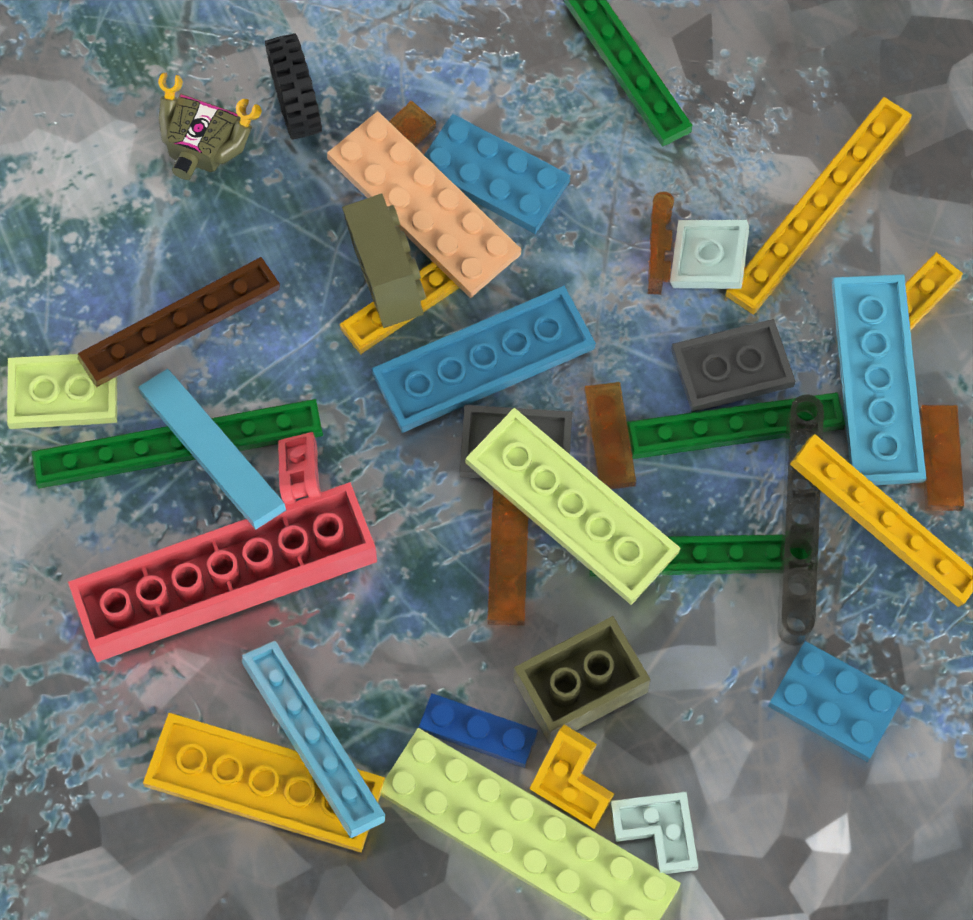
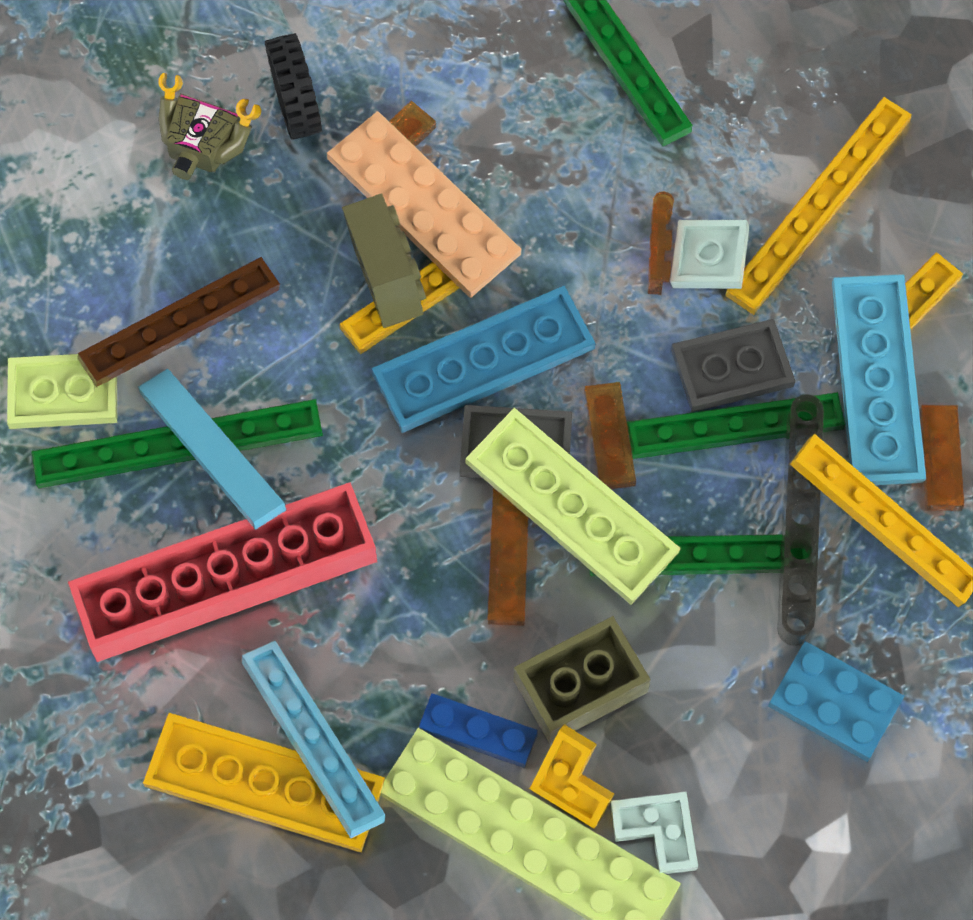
coral plate [278,432,321,505] -> none
dark azure plate [424,113,571,234] -> none

